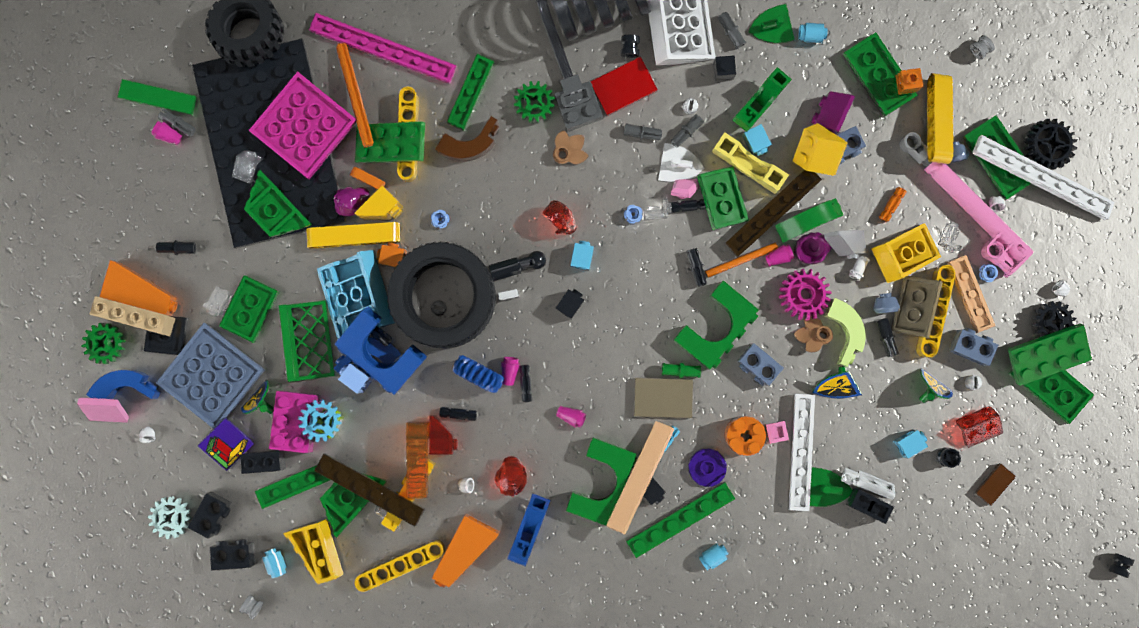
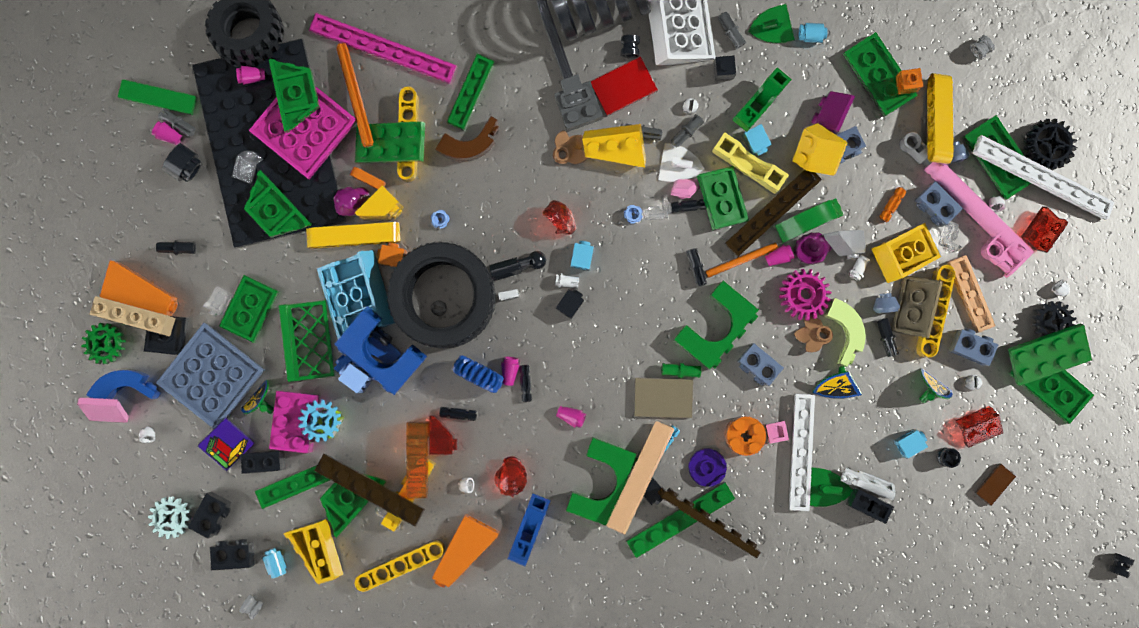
green gear [514,81,555,123] -> none
medium azure brick [699,543,729,571] -> none
light blue plate [979,263,998,282] -> none
none -> black piece [162,143,202,182]
none -> dark pink cone [236,66,265,85]
none -> green wing [269,59,320,133]
none -> white pin [555,273,579,289]
none -> yellow wedge [582,124,646,168]
none -> dark brown plate [658,487,761,559]
none -> sand blue brick [915,181,963,227]
none -> clear red bracket [1021,206,1069,253]

